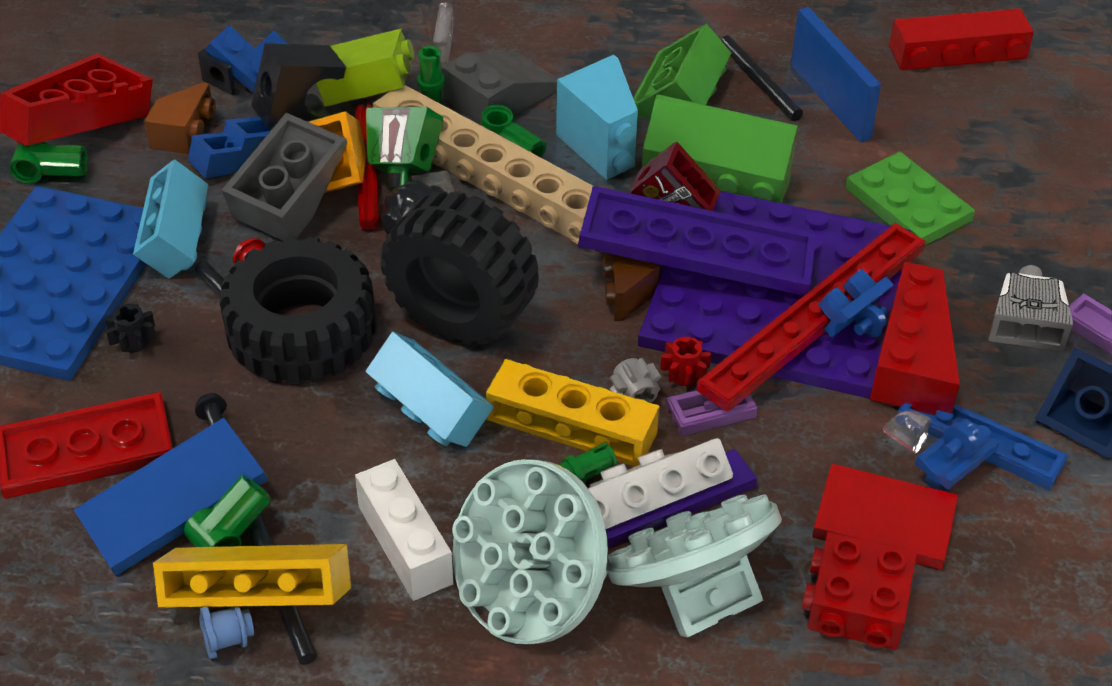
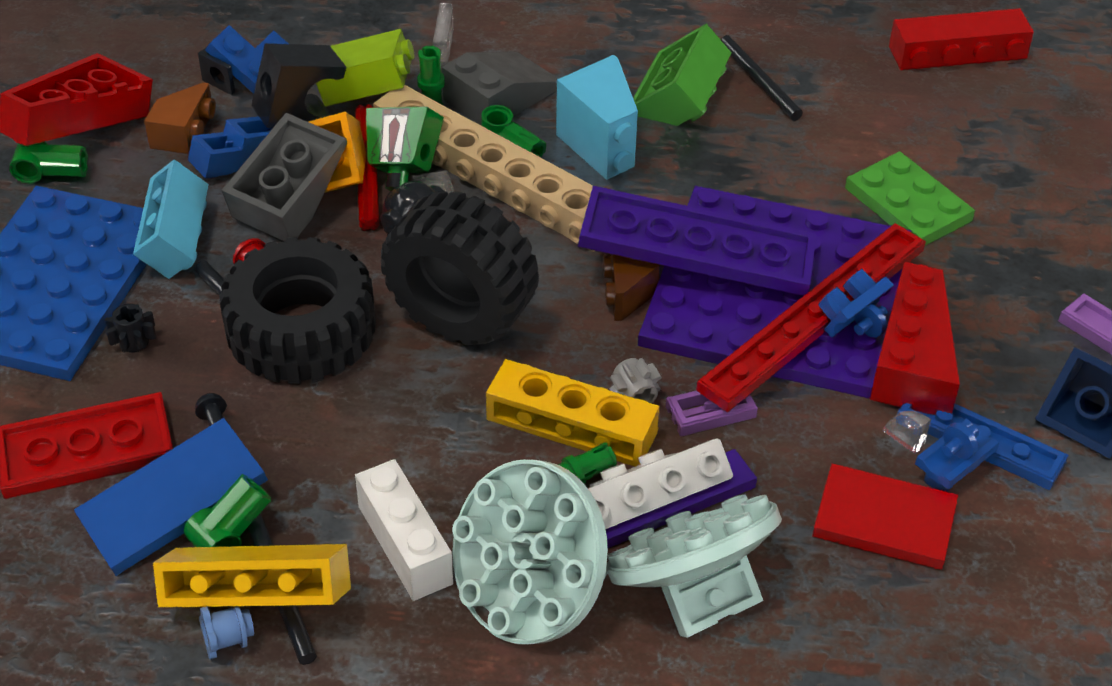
medium azure brick [365,331,495,447] -> none
dark red torso [630,142,721,211] -> none
bright green slope [642,94,798,203] -> none
red gear [660,337,711,386] -> none
blue tile [791,7,881,143] -> none
red brick [802,532,917,650] -> none
light grey torso [988,265,1073,352] -> none

